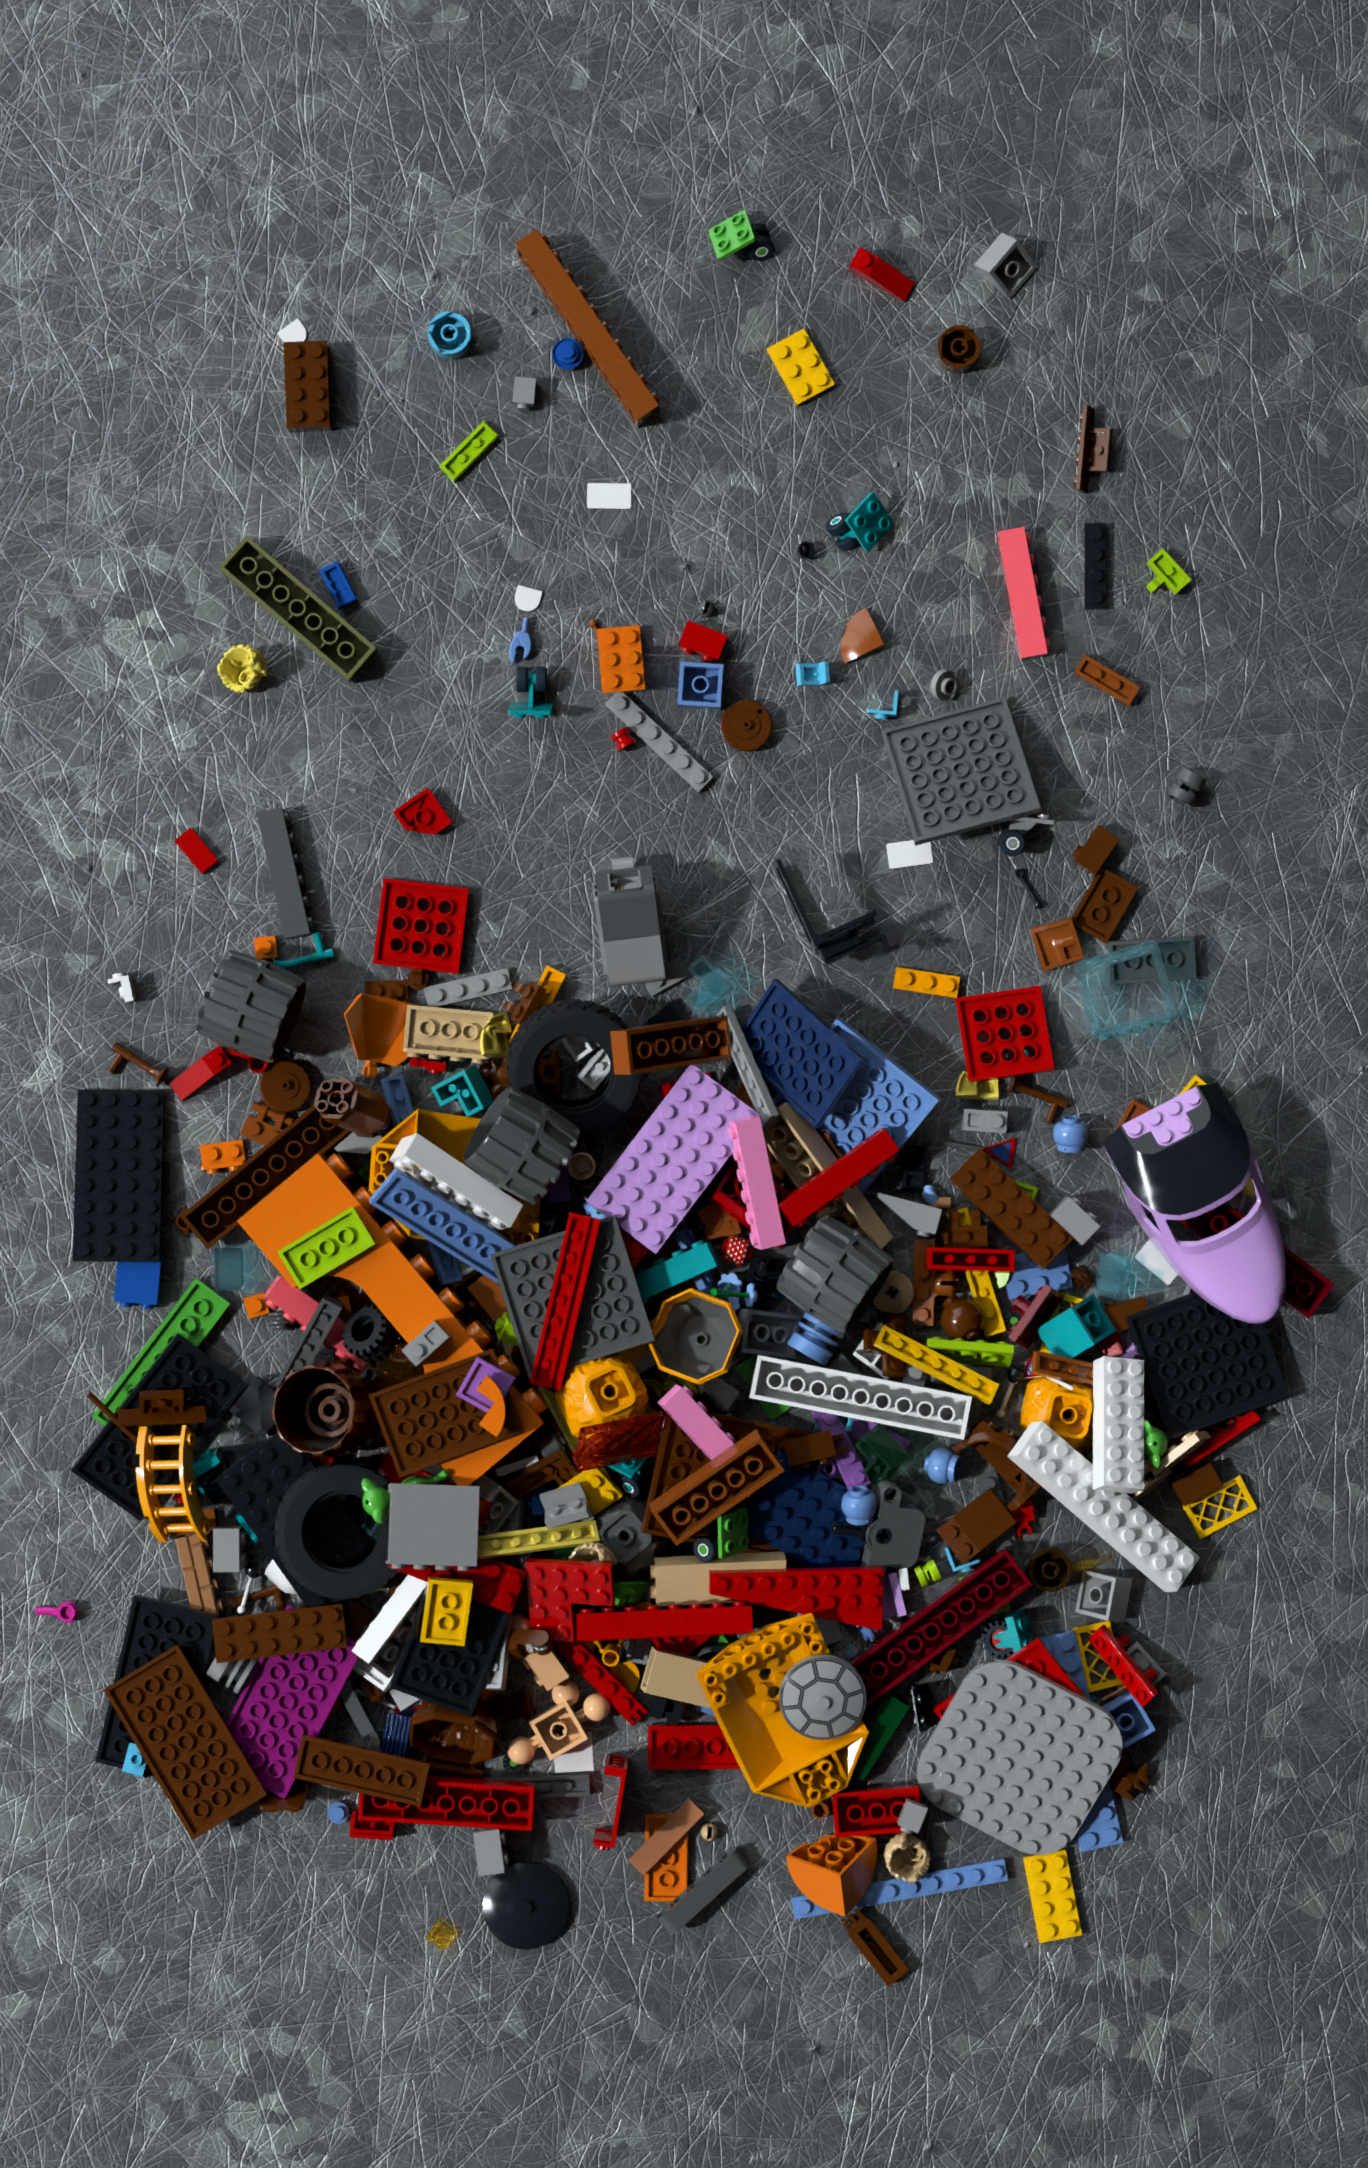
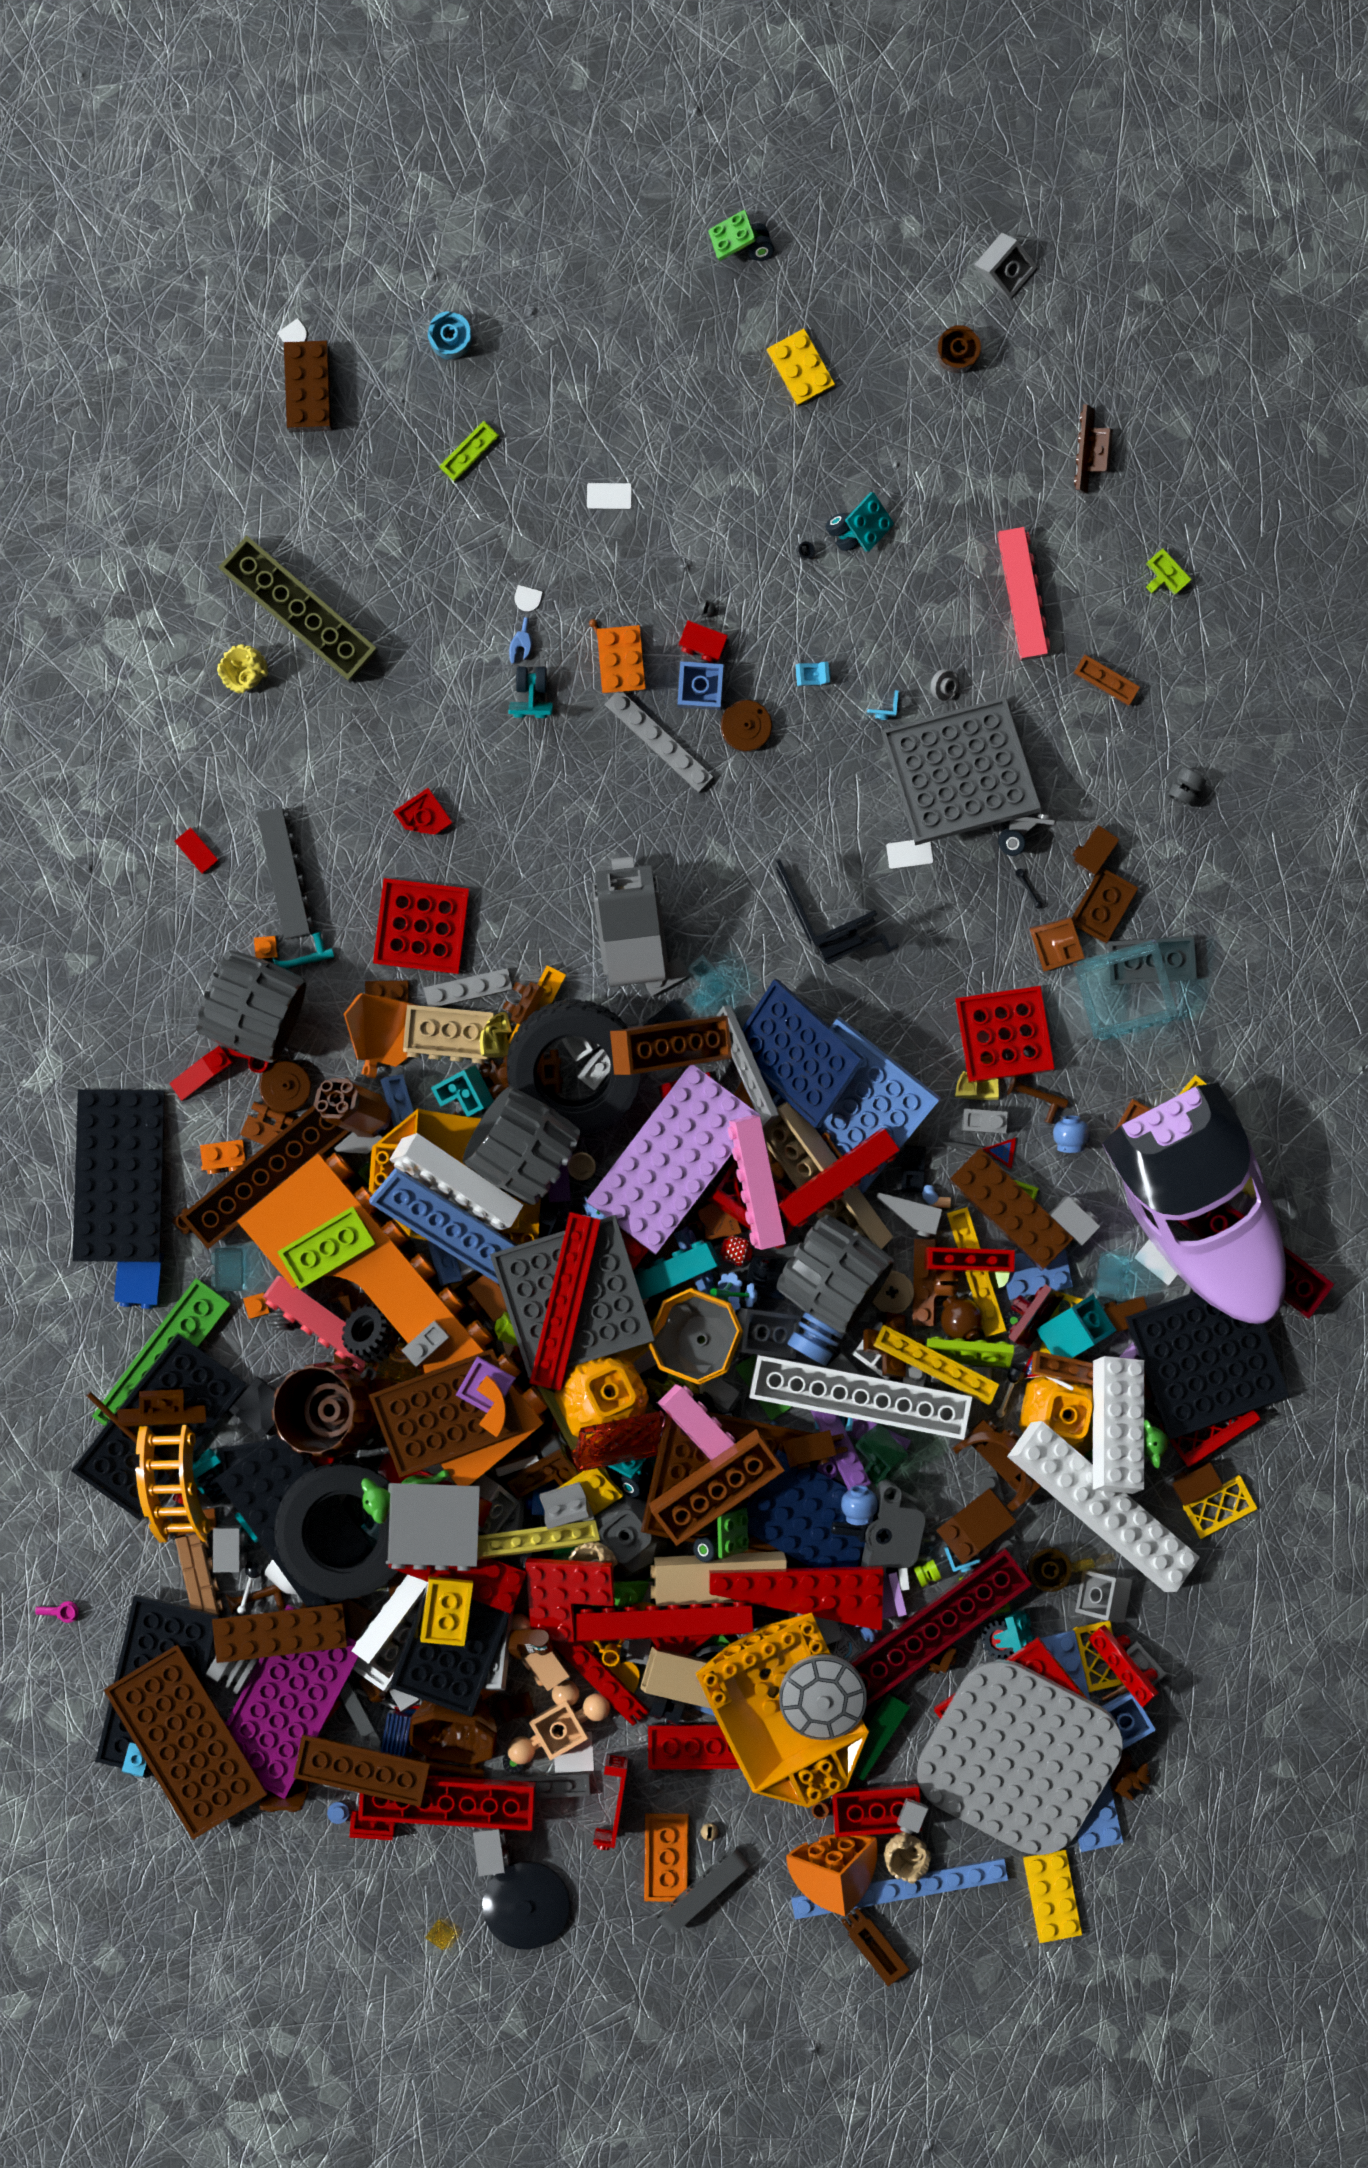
reddish brown piece [107,1042,169,1087] -> none
white bracket [108,972,137,1003] -> none
dark grey plate [273,1294,344,1390] -> none
blue plate [319,561,358,609] -> none
reddish brown plate [407,969,429,990] -> none
red plate [409,1057,448,1074] -> none
light grey brick [512,376,537,411] -> none
dark orange brick [515,229,660,428] -> none
blue plate [552,338,583,371] -> none
red wheel [610,726,637,752] -> none
nougat tile [628,1798,705,1876] -> none
brick [841,608,884,664] -> none
red slope [848,247,915,302] -> none
light orange plate [893,967,960,998] -> none
black hinge [908,1683,936,1734] -> none
medium blue piece [924,1447,963,1484] -> none
reddish brown plate [943,1209,988,1248] -> none
red plate [1011,1497,1035,1537] -> none
reddish brown plant [1070,1265,1094,1289] -> none
black plate [1084,523,1106,610] -> none
red tile [1098,1332,1125,1357] -> none
tan plate [1133,1430,1211,1499] -> none

